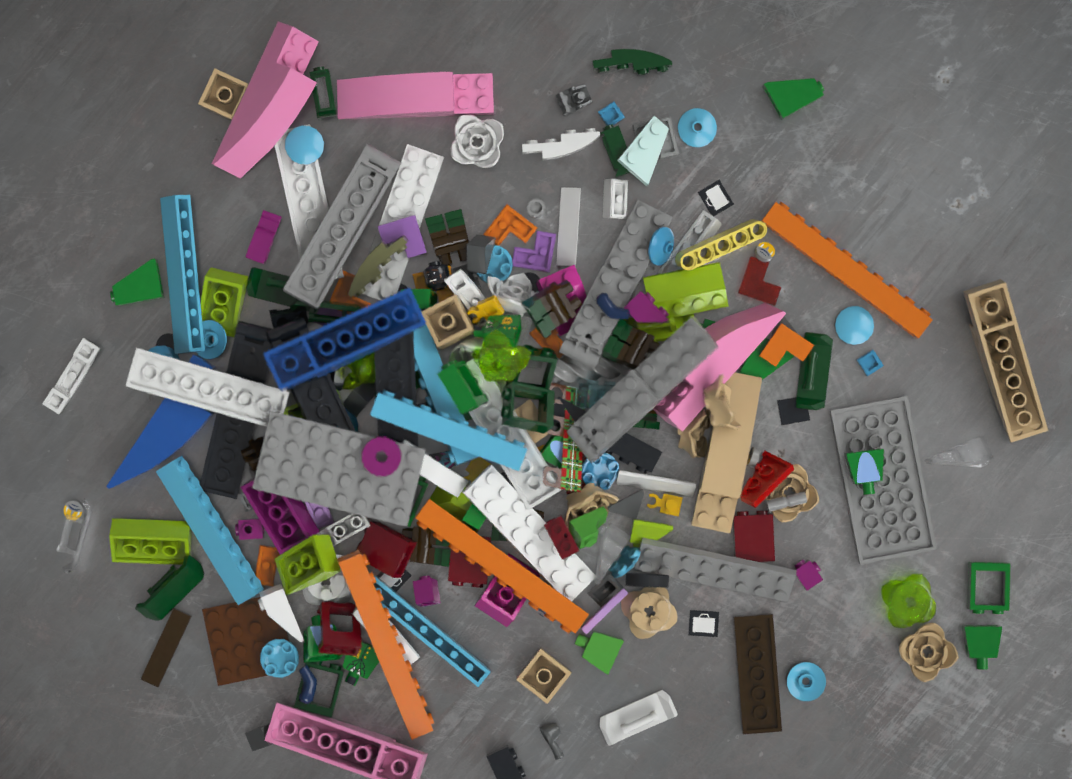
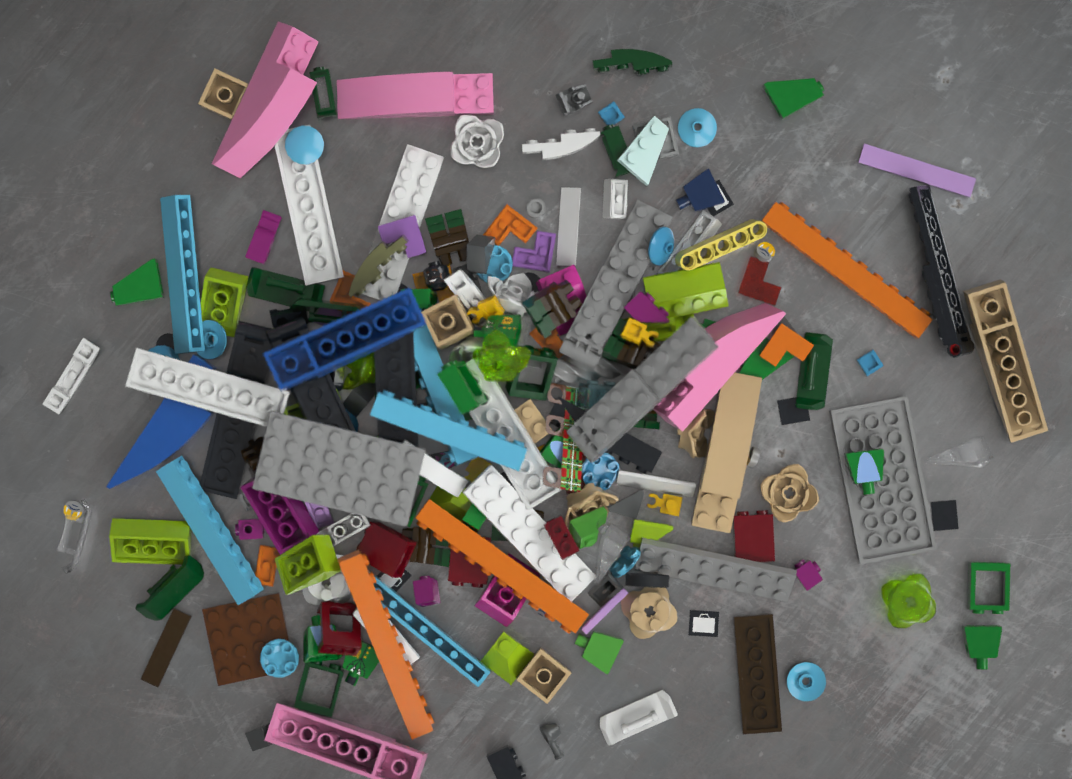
white slope [258,584,304,642] -> none
light grey hinge [283,143,402,310] -> none
dark blue arm [298,665,317,704] -> none
magenta tile [362,437,402,477] -> none
dark green window [500,381,555,434] -> none
dark blue arm [596,293,630,319] -> none
tan brick [703,374,741,429] -> none
red wing [740,450,795,508] -> none
light grey piece [766,491,807,512] -> none
medium azure dish [835,306,874,345] -> none
tan brick [899,622,959,682] -> none
none -> lime slope [481,630,535,685]
none -> yellow plate [621,318,659,348]
none -> dark blue torso [676,169,725,212]
none -> lavender tile [858,144,976,198]
none -> black hinge [909,185,975,358]
none -> black sticker [931,500,959,531]

